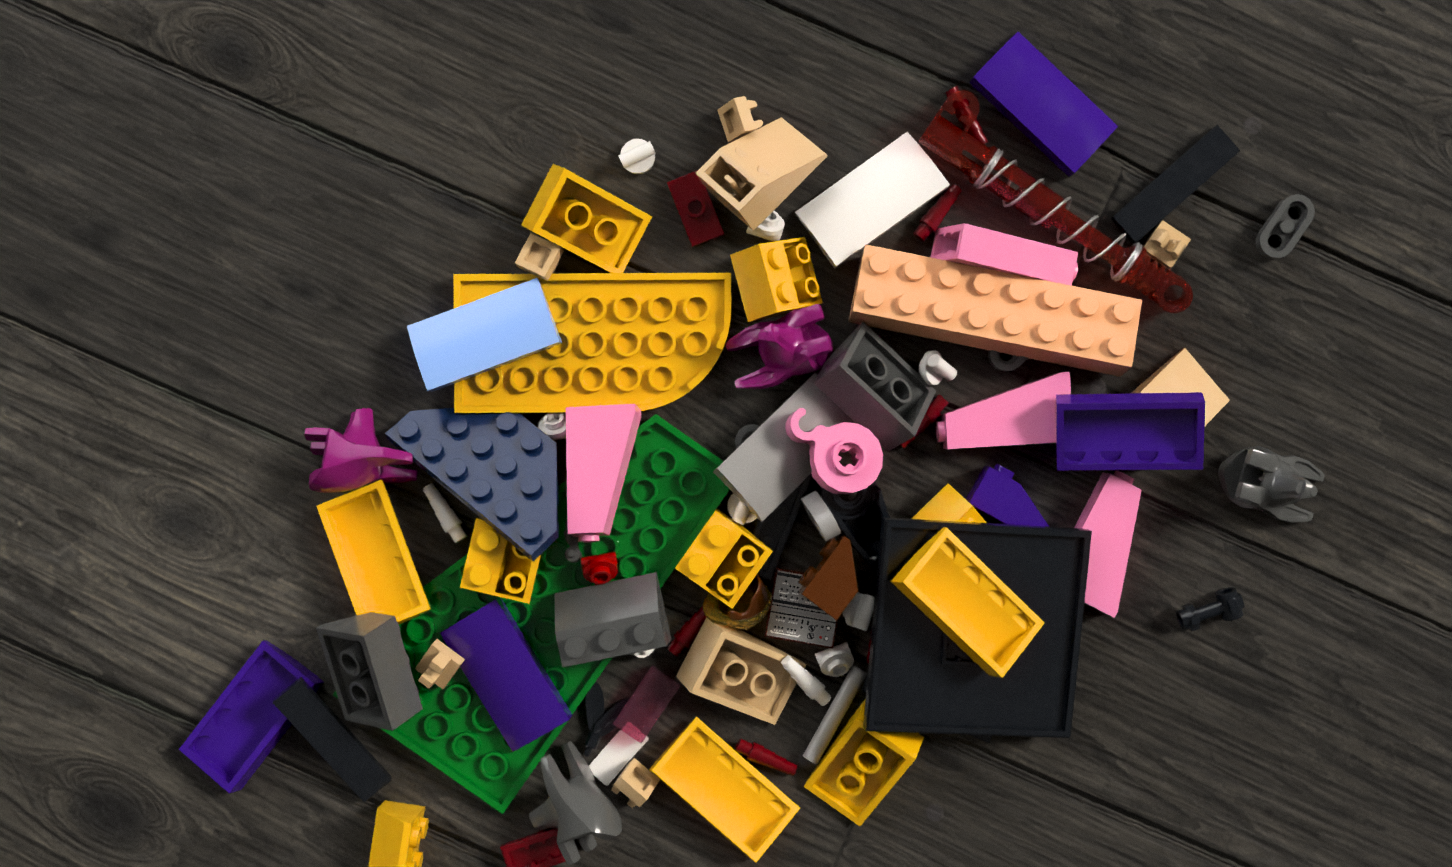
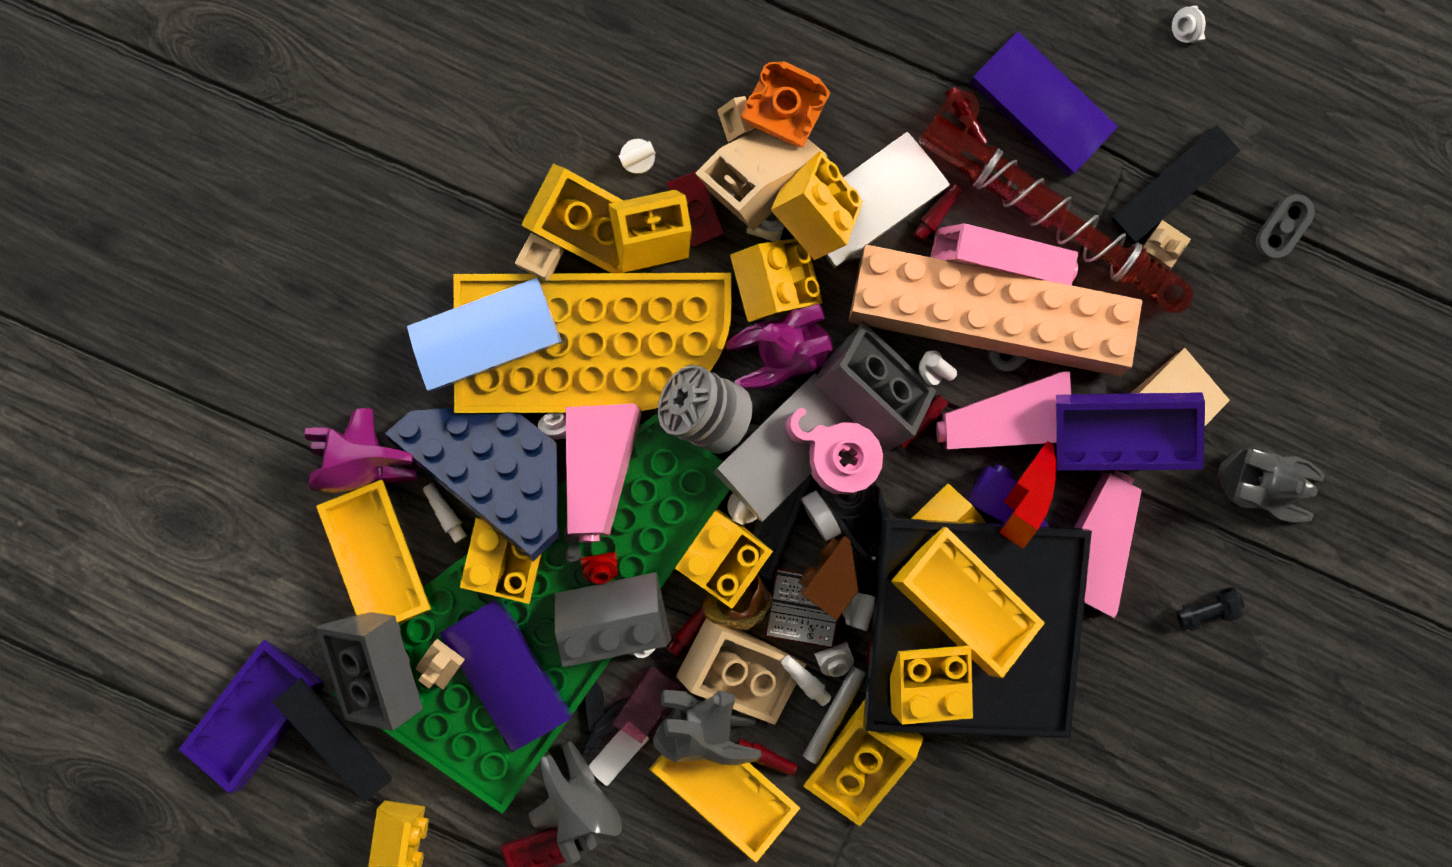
tan tile [611,758,660,808] -> none
none -> yellow slope [608,190,691,273]
none -> dark grey piece [653,690,761,765]
none -> light grey wheel [658,365,752,454]
none -> orange slope [740,61,831,148]
none -> yellow slope [771,151,863,260]
none -> yellow slope [890,645,973,725]
none -> red slope [999,441,1056,549]
none -> white plate [1172,5,1206,44]

